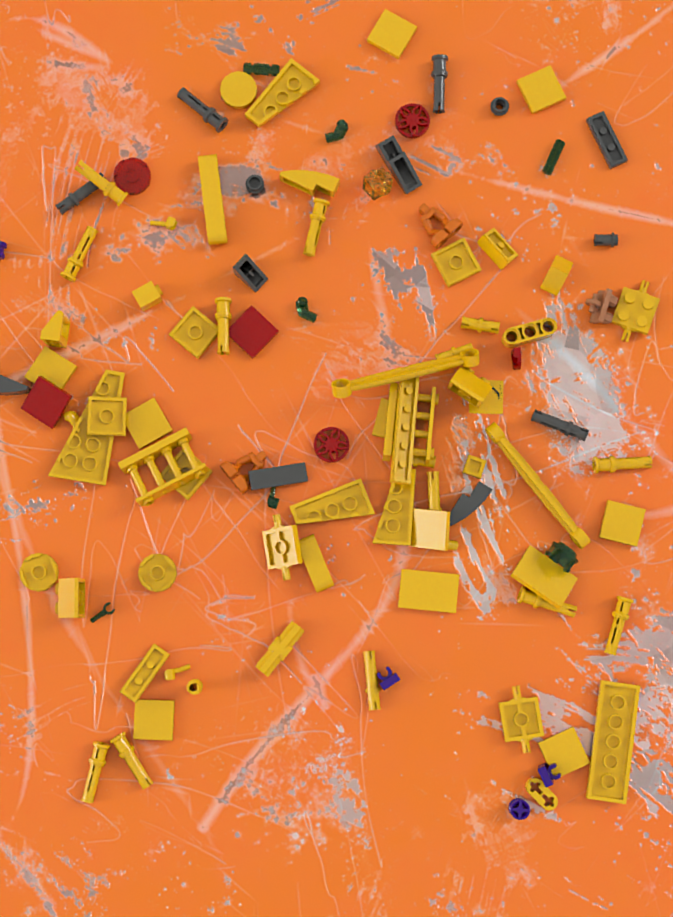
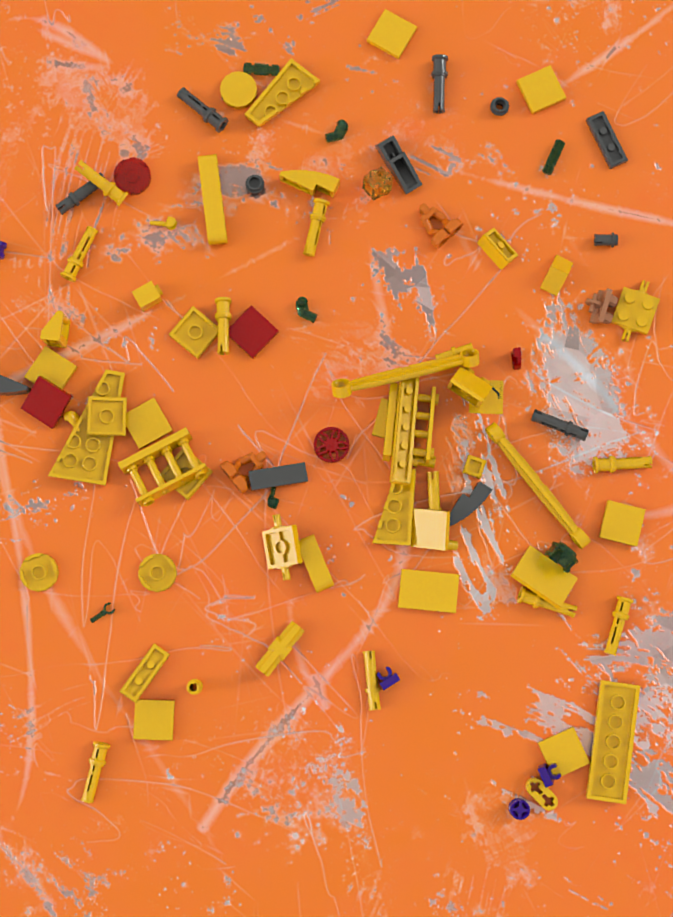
yellow slope [55,578,85,618] -> none
yellow pin [110,731,153,790] -> none
yellow hand [164,664,191,680] -> none
dark grey slope [232,254,268,292] -> none
yellow wing [289,478,375,525] -> none
red wheel [395,103,430,138] -> none
yellow tile [431,237,482,288] -> none
yellow pin [461,316,500,334] -> none
yellow plate [498,685,544,753] -> none
yellow beam [501,318,557,348] -> none

